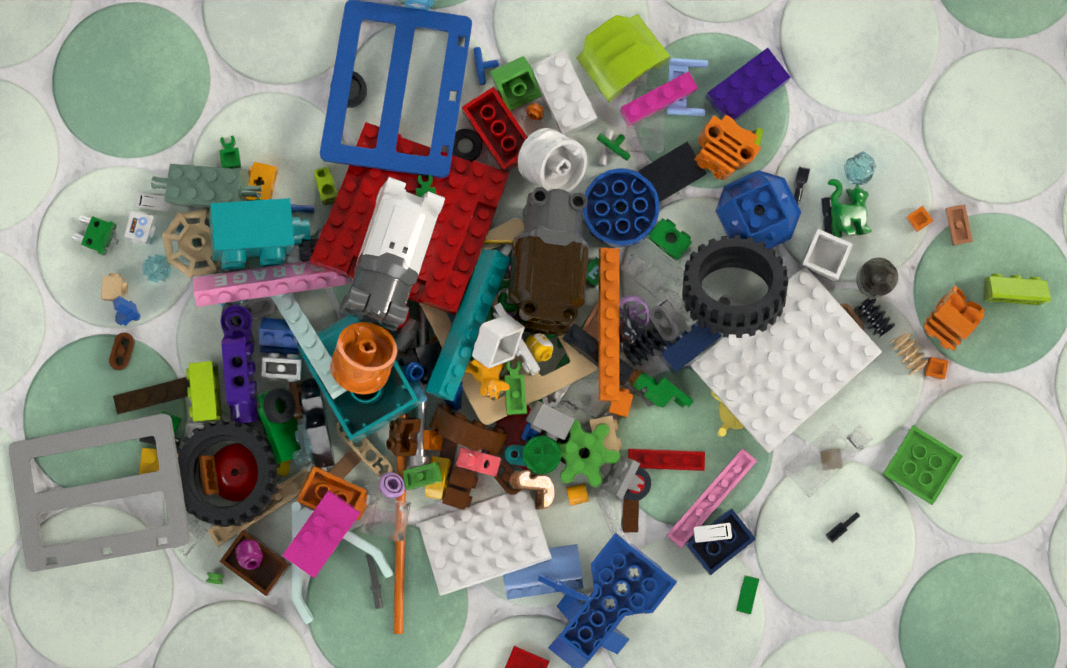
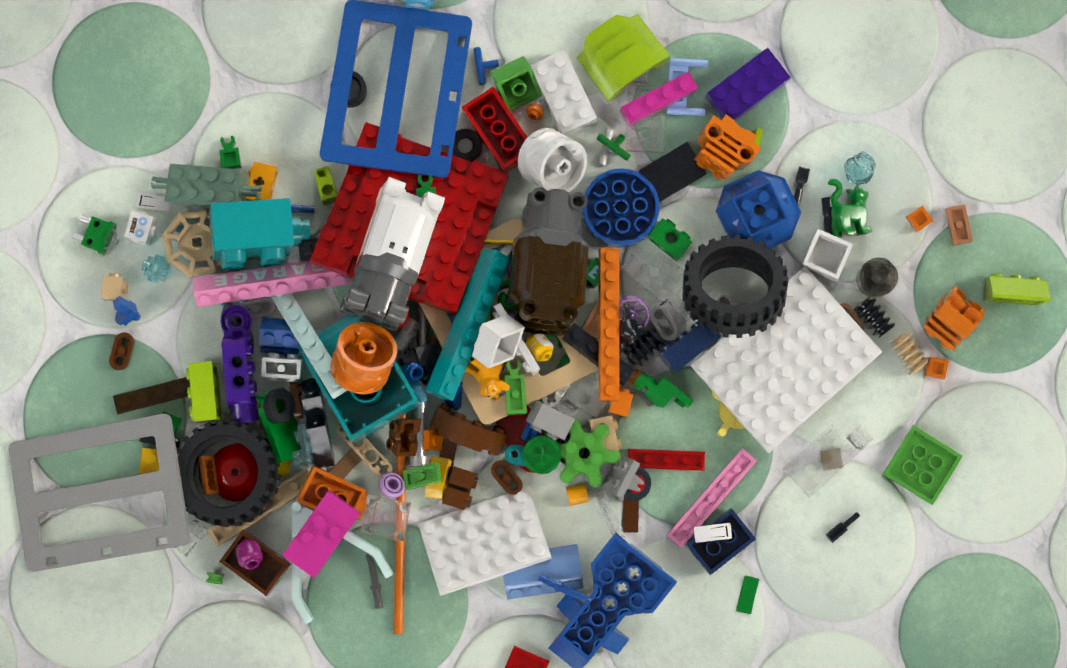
coral torso [456,447,501,477] -> none
medium nougat animal [510,470,555,510] -> none

